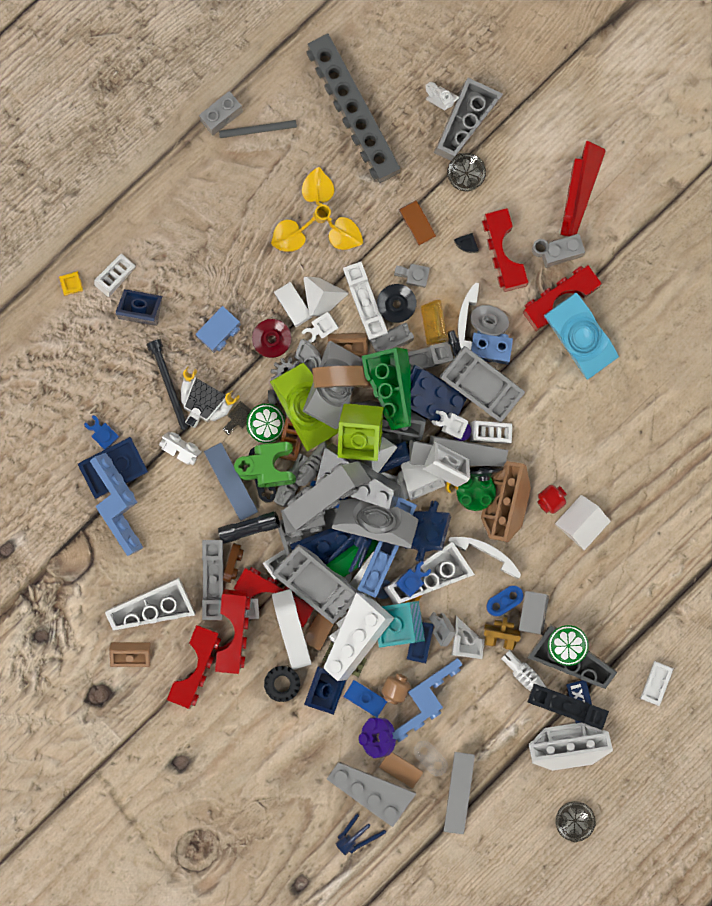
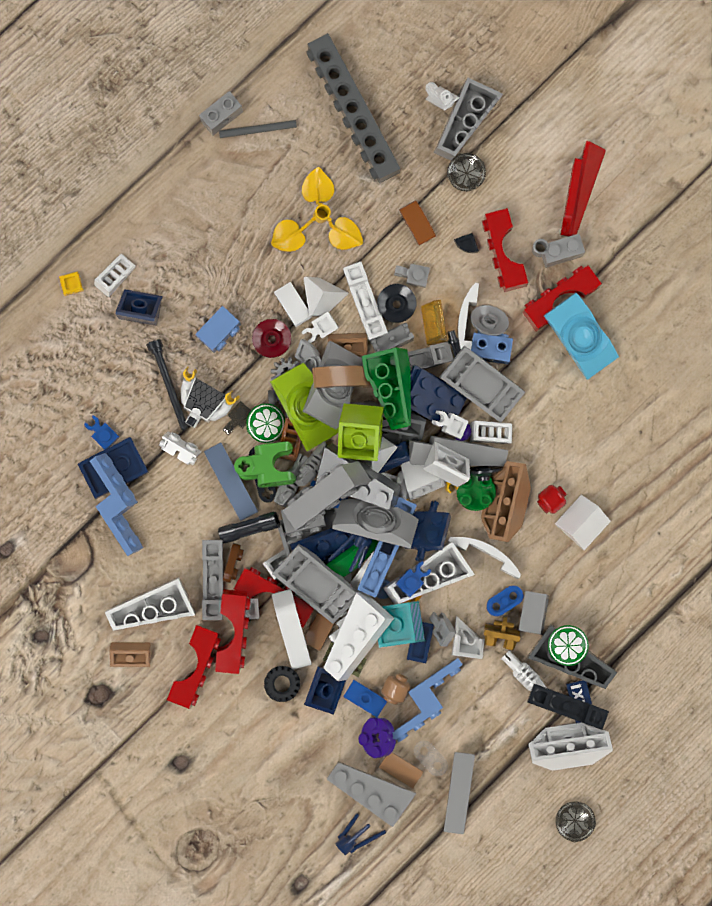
white plate [640,661,674,706] -> none

